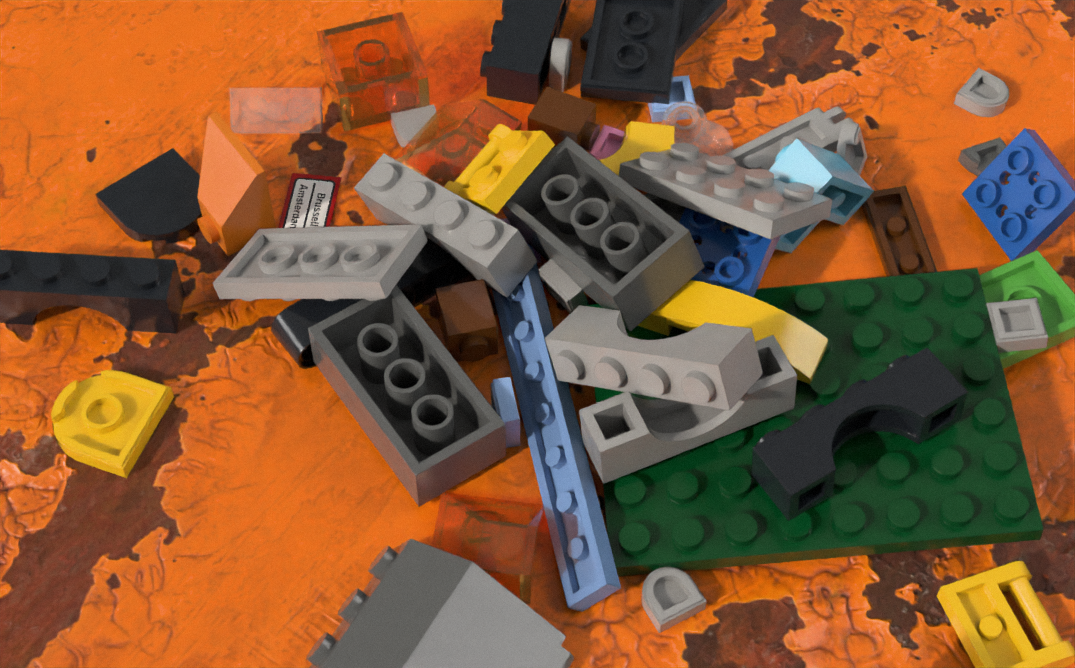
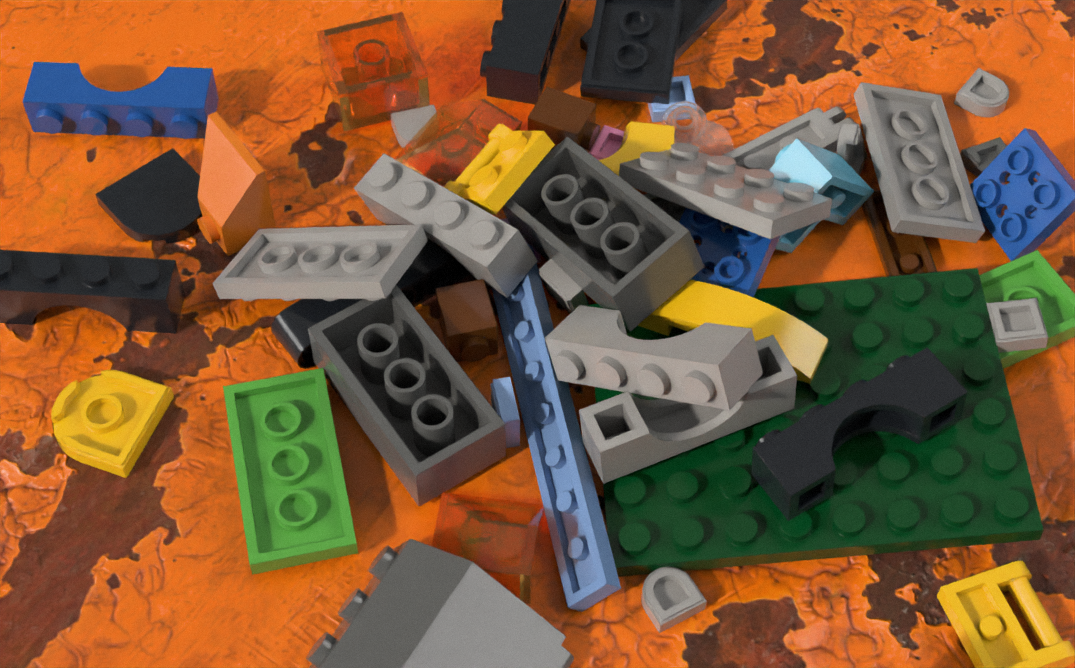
clear plate [229,87,323,133] -> none
sticker [278,173,342,228] -> none
light grey tile [549,37,572,92] -> none
none -> blue arch [22,62,219,139]
none -> bright green plate [223,368,358,575]
none -> light grey plate [853,82,985,243]

